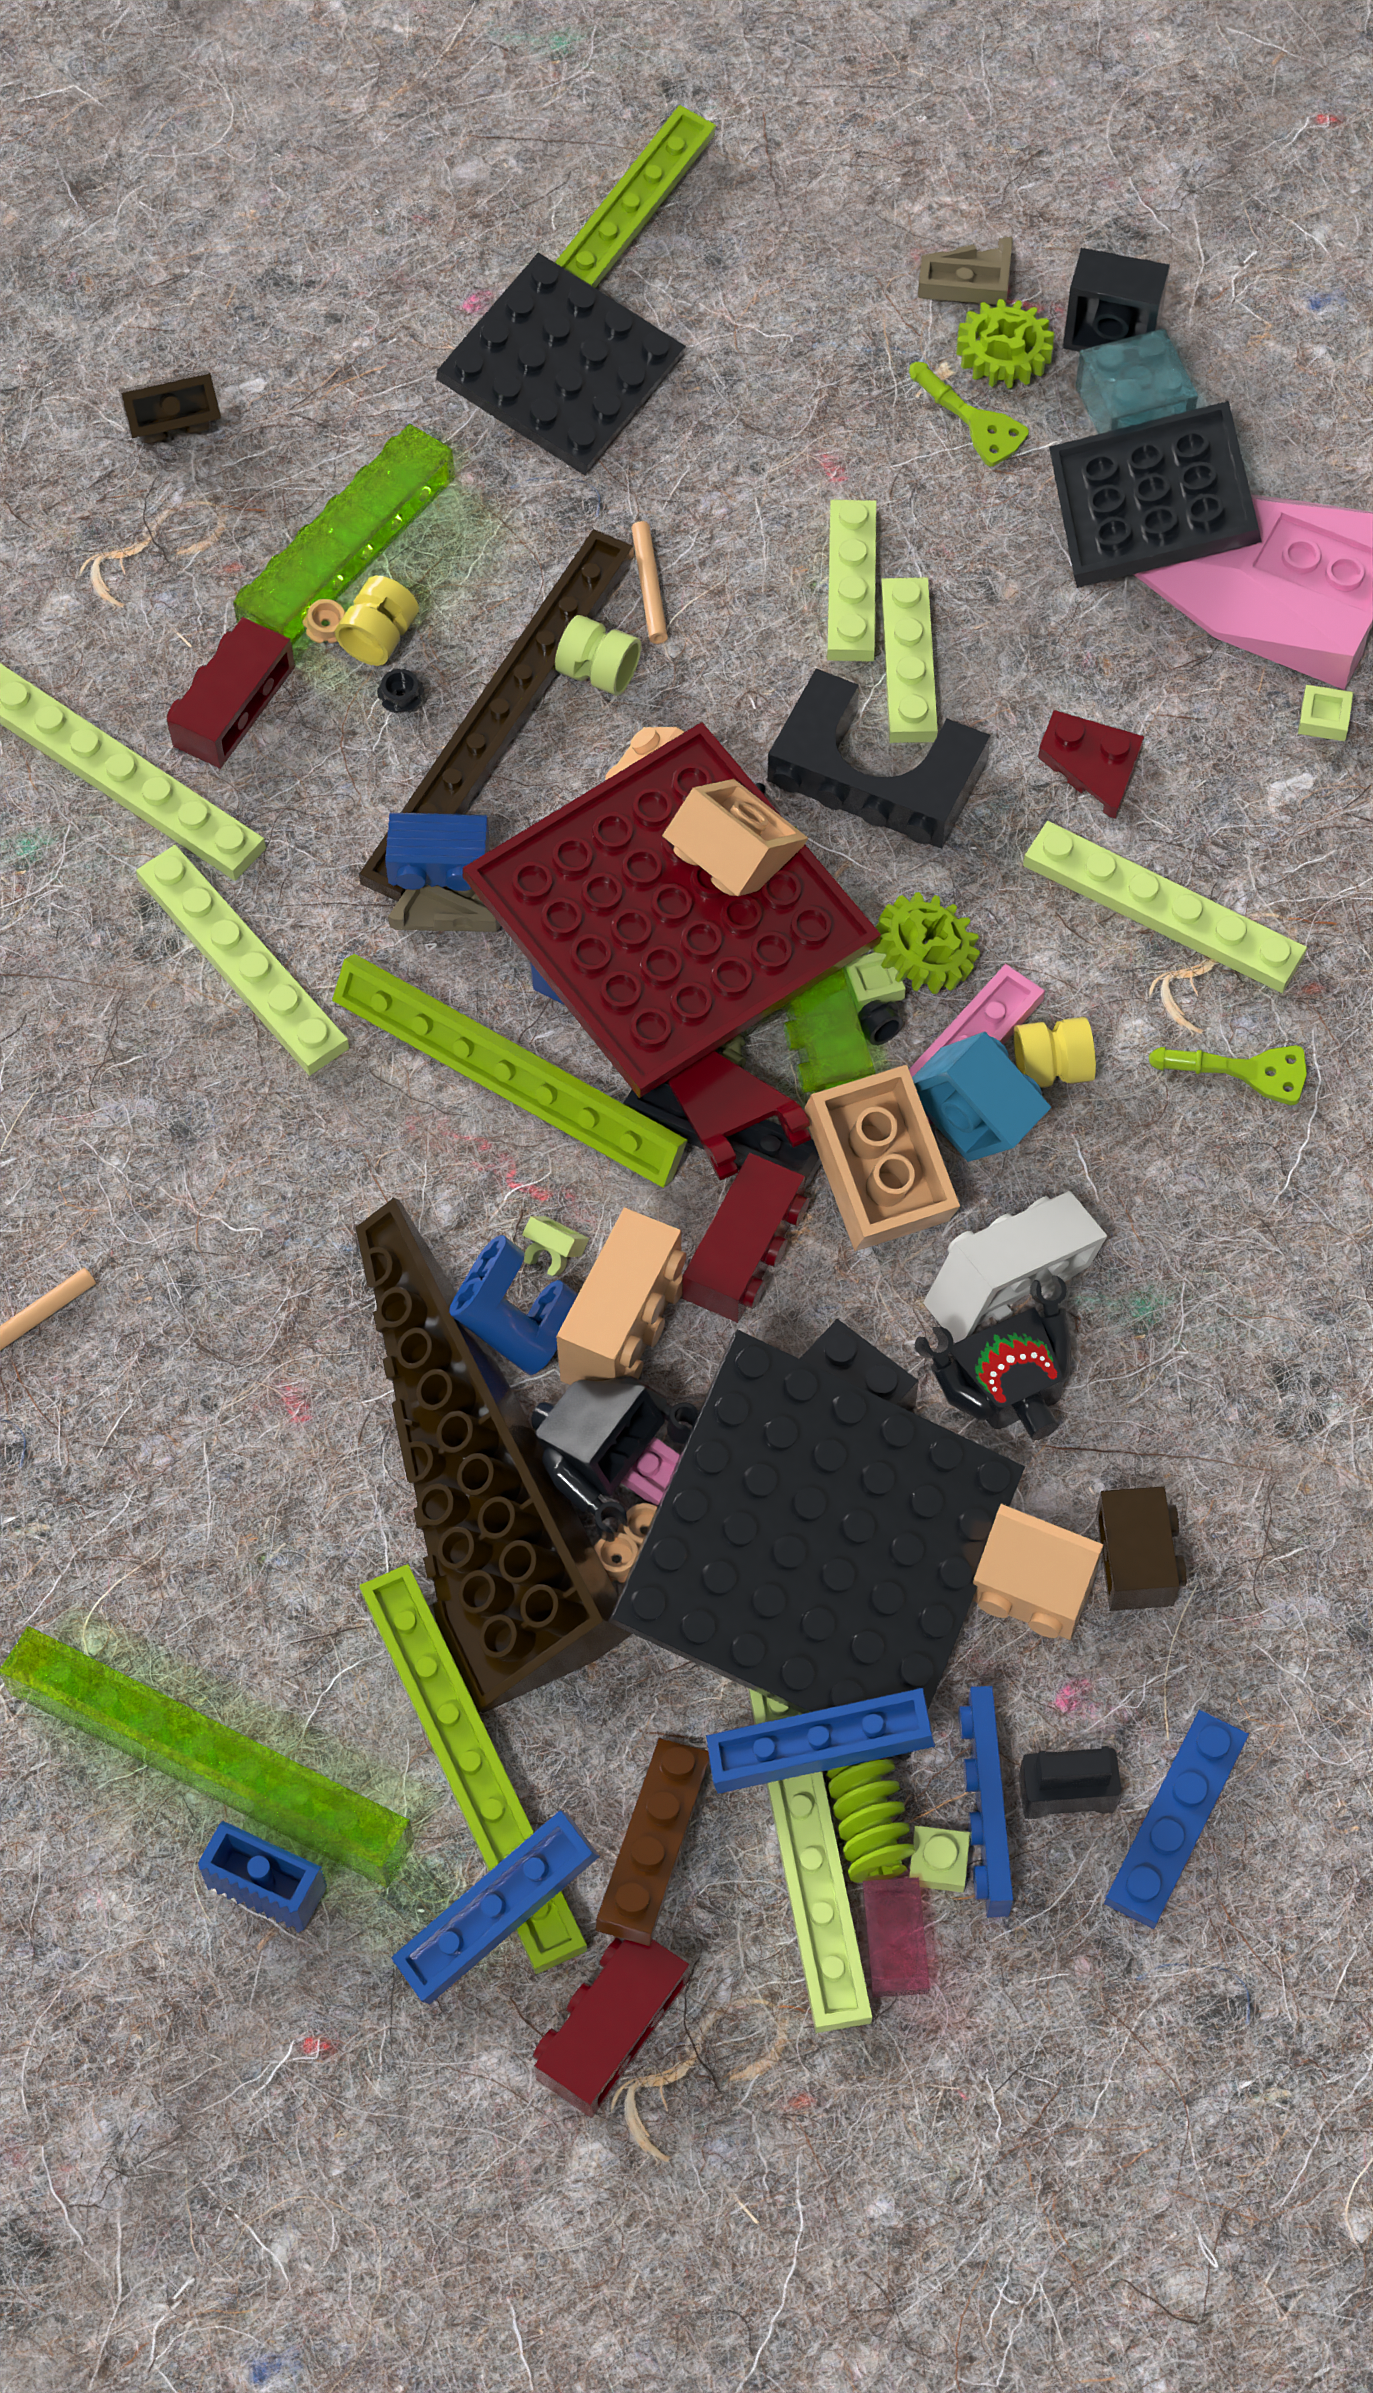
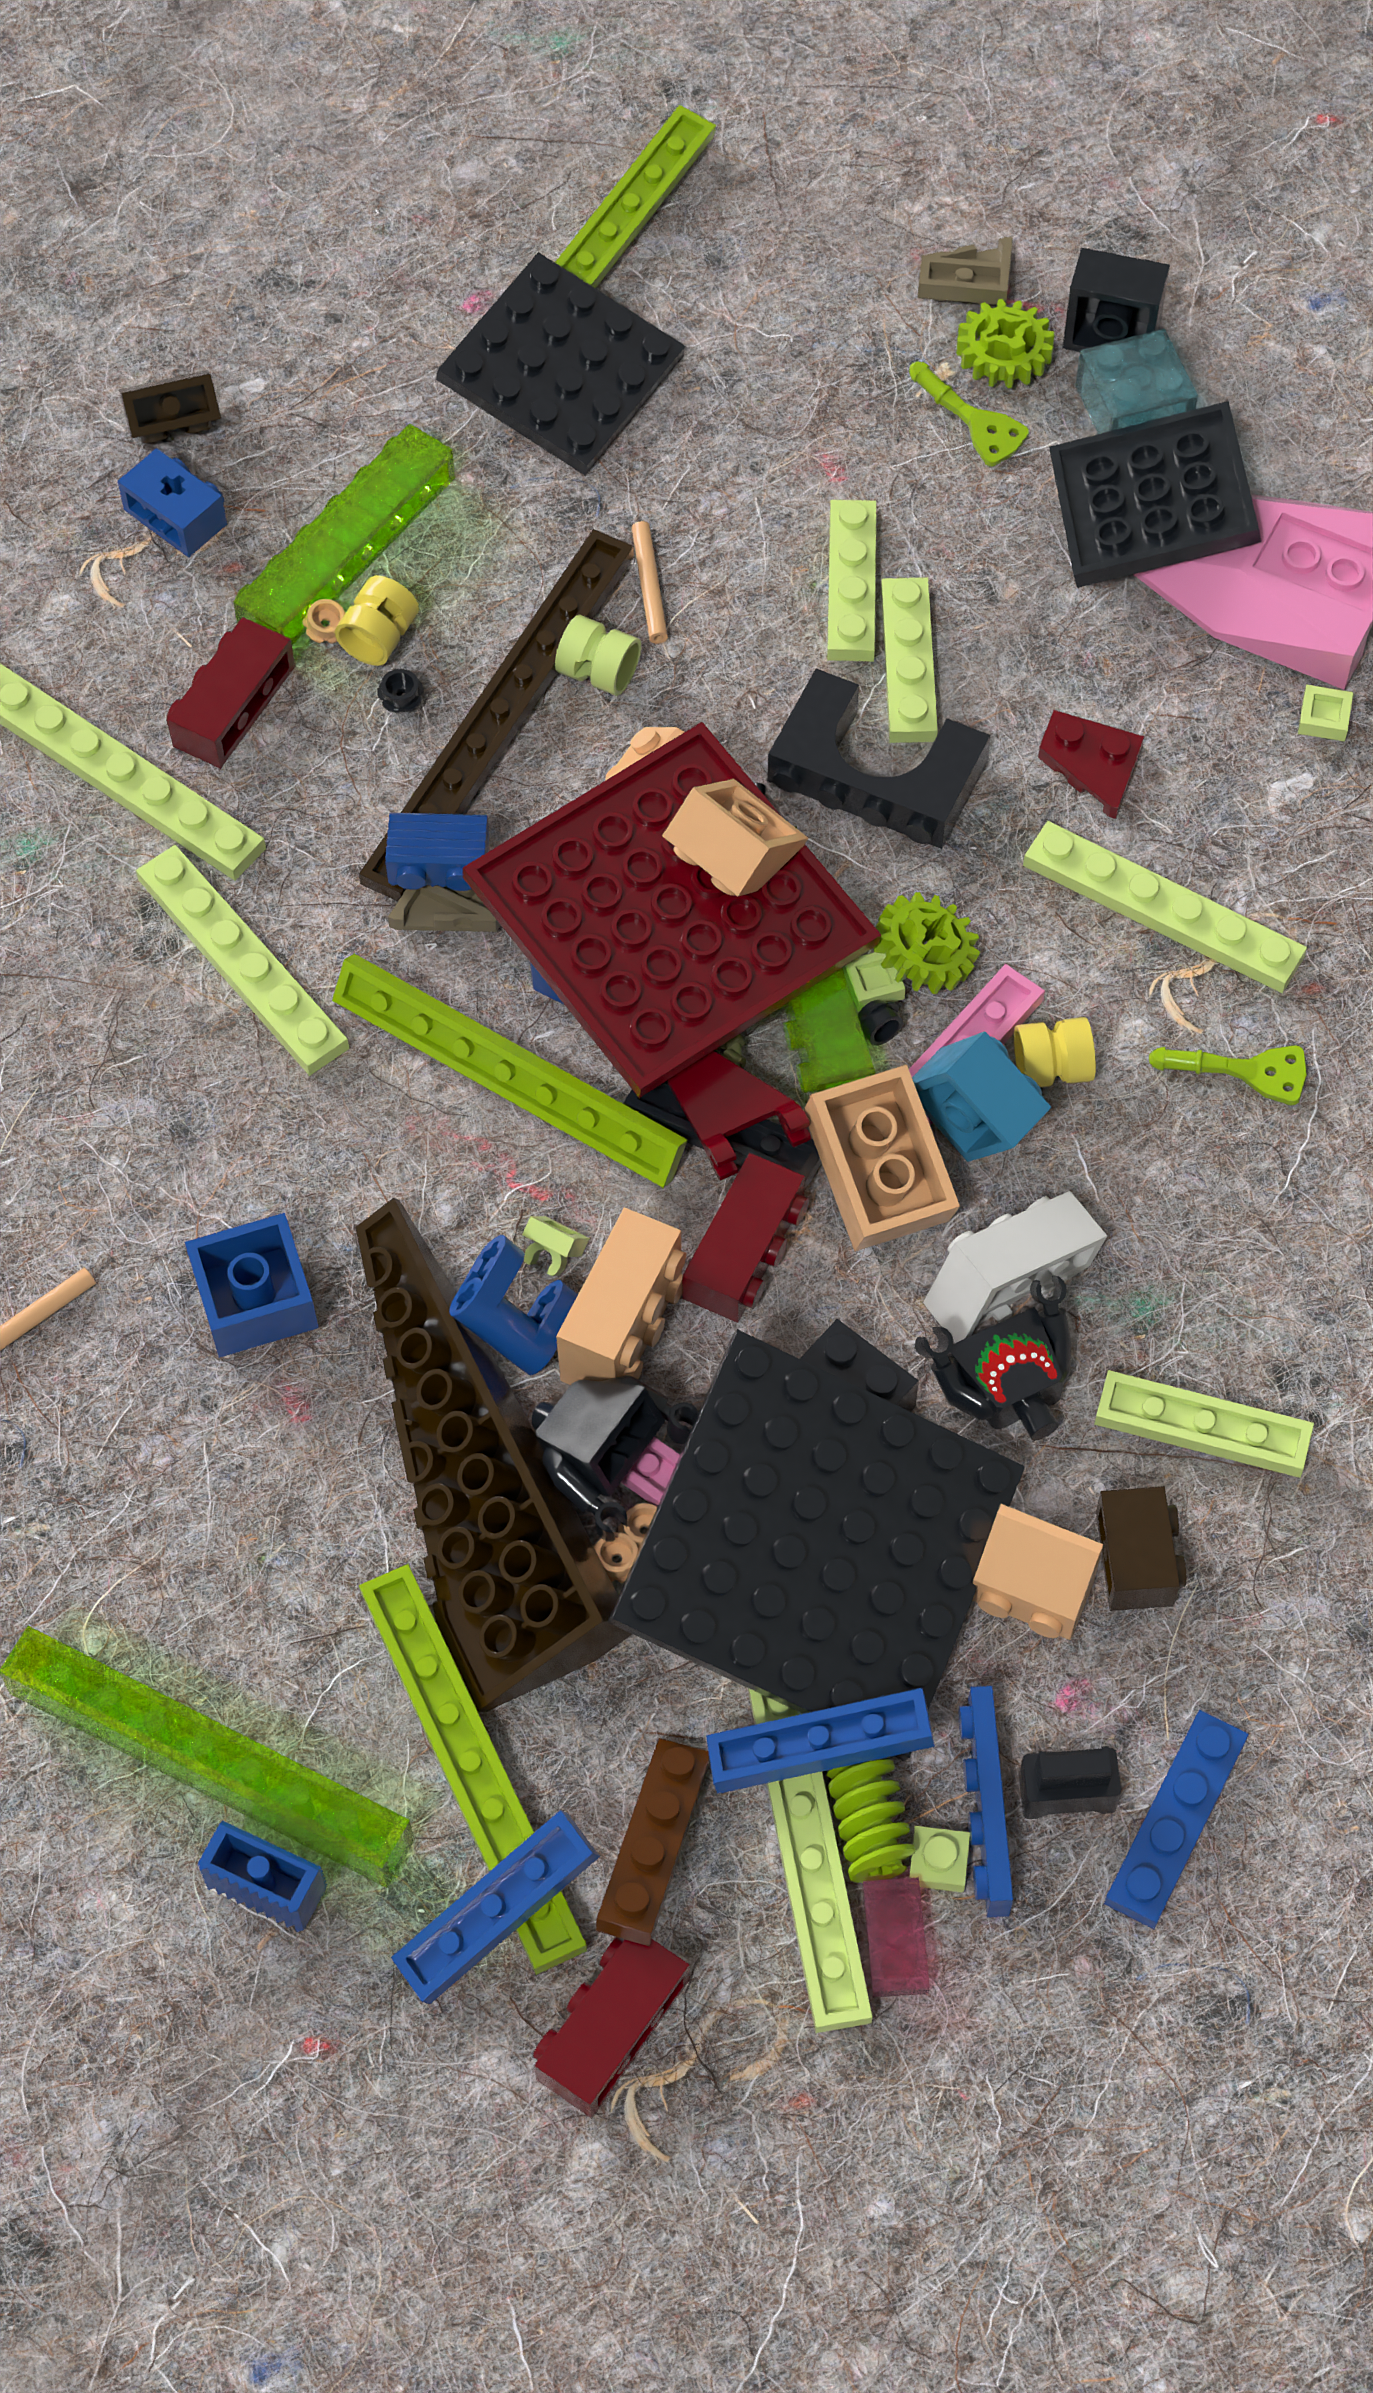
none -> blue brick [117,448,227,558]
none -> blue brick [185,1213,319,1358]
none -> yellowish green plate [1094,1370,1314,1478]

